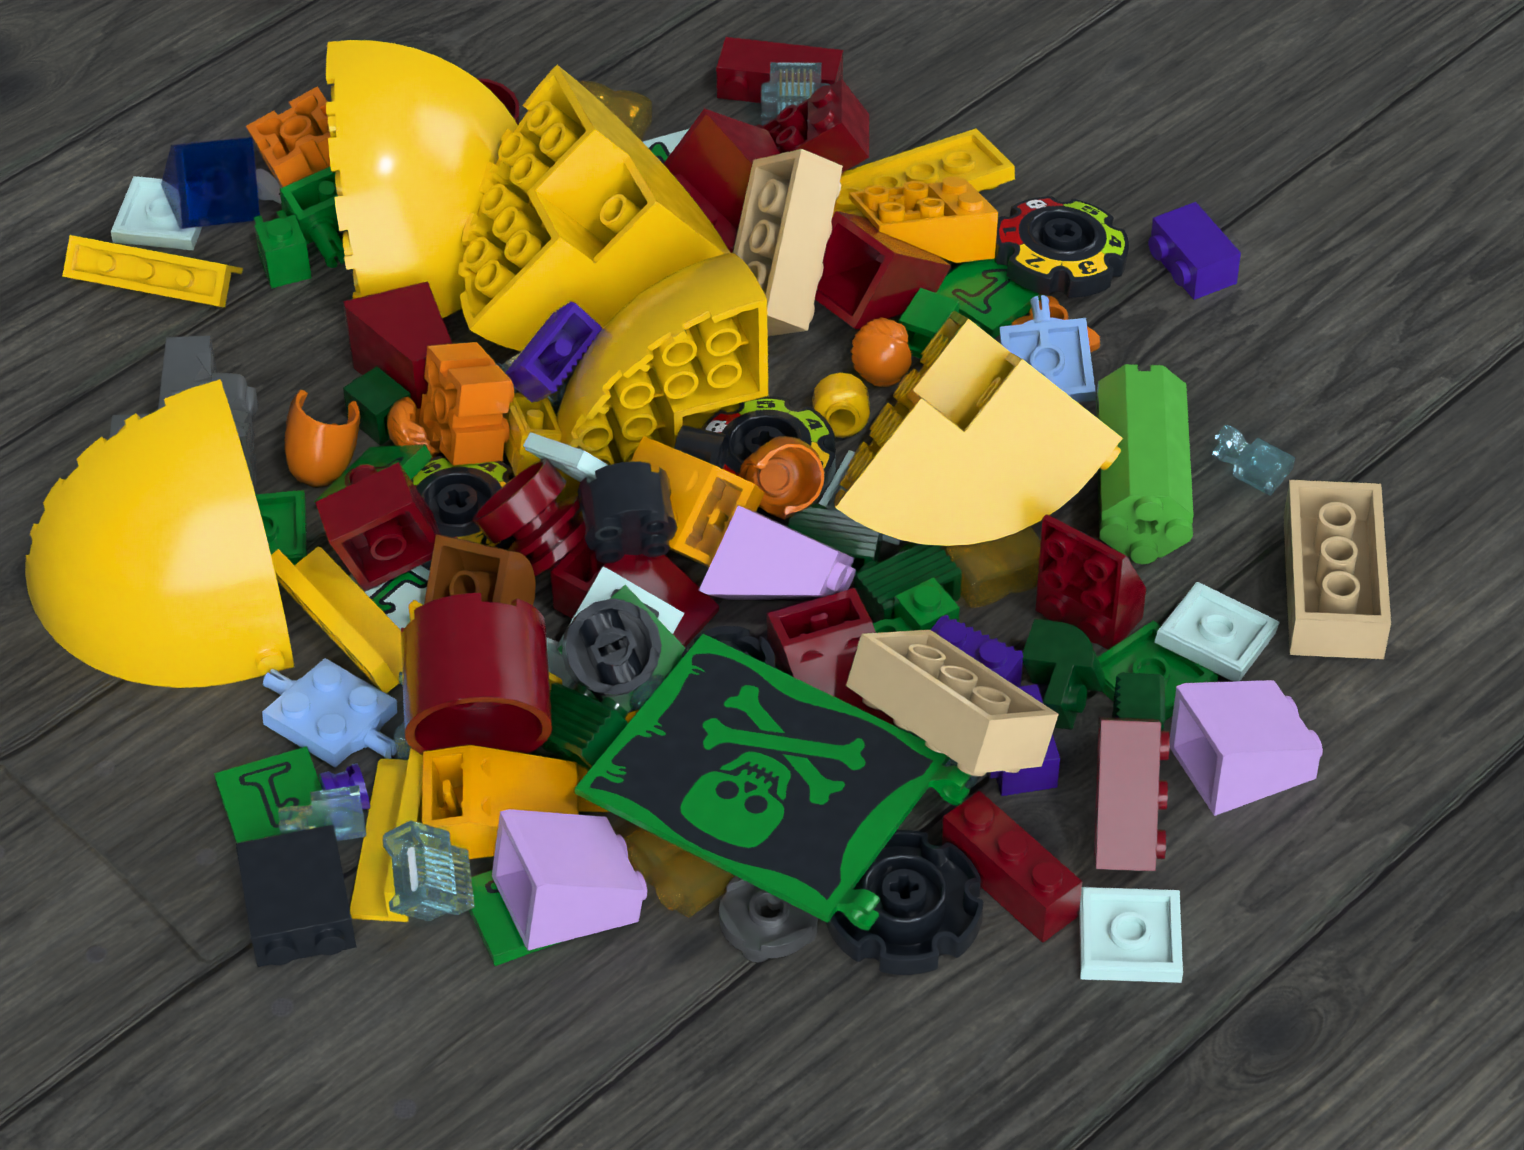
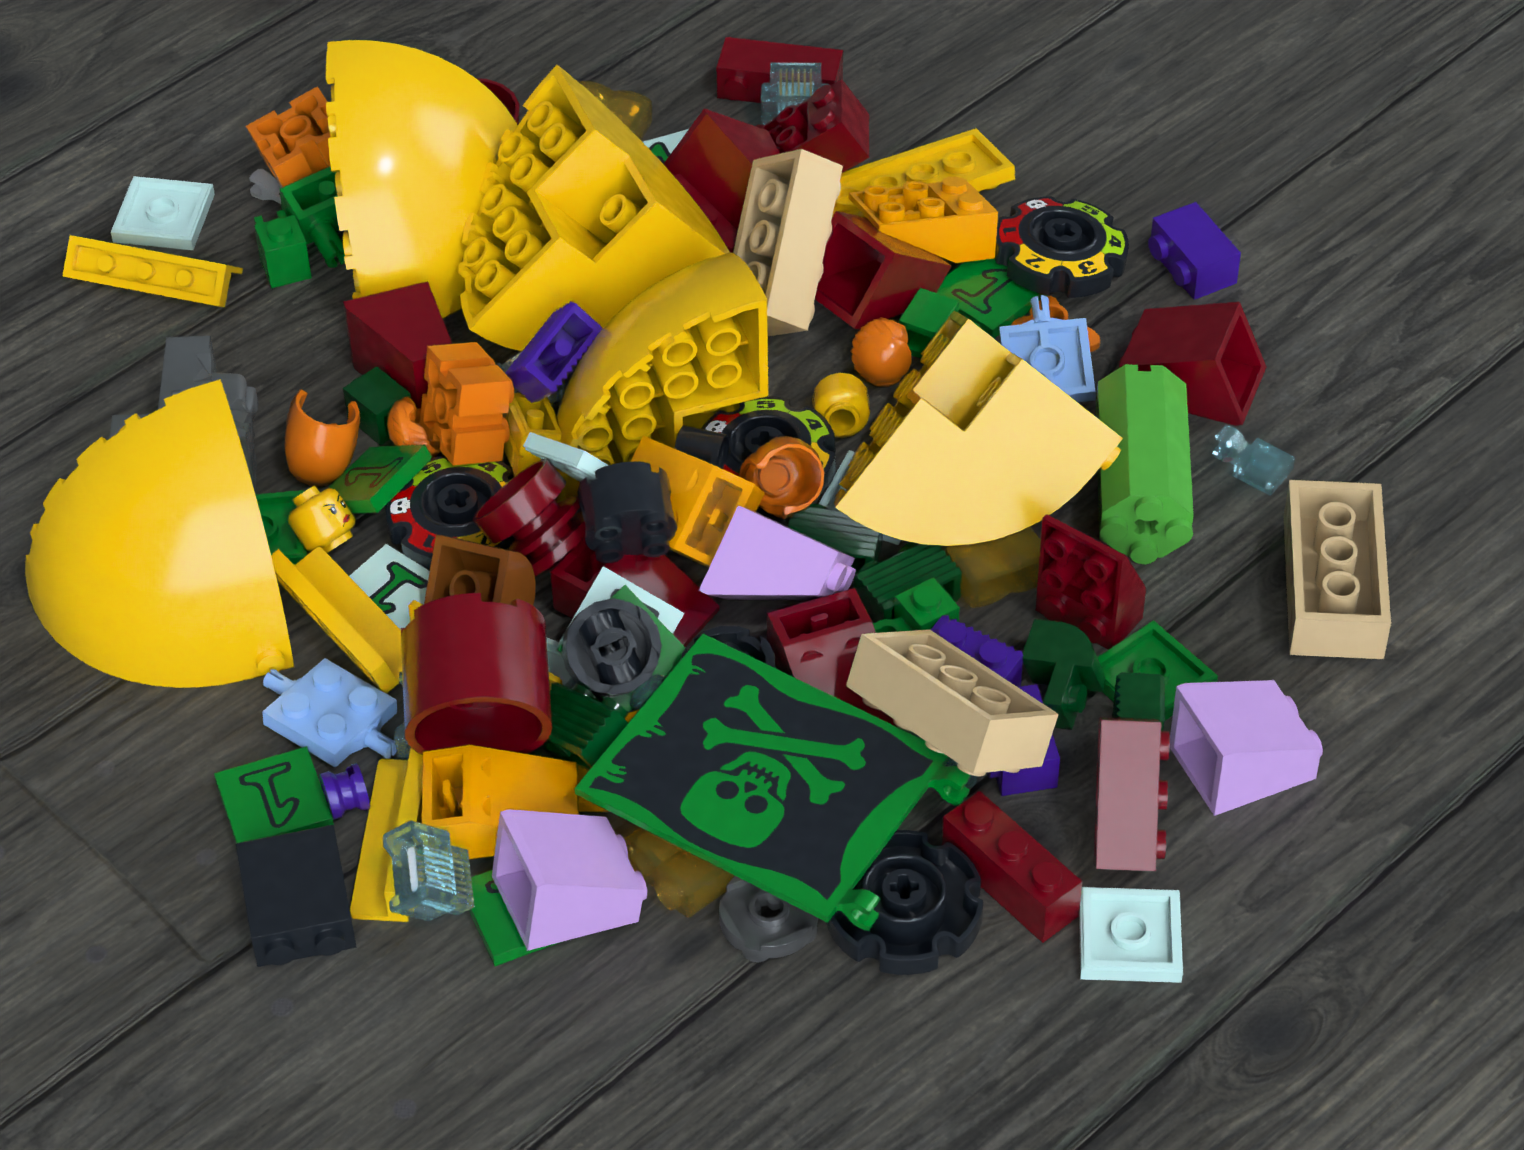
clear blue slope [161,137,260,229] -> none
clear light blue plate [278,785,367,841] -> none
dark red brick [315,462,441,592] -> none
light aqua tile [1154,582,1279,682] -> none
none -> yellow head [288,485,356,553]
none -> dark red slope [1119,302,1267,426]

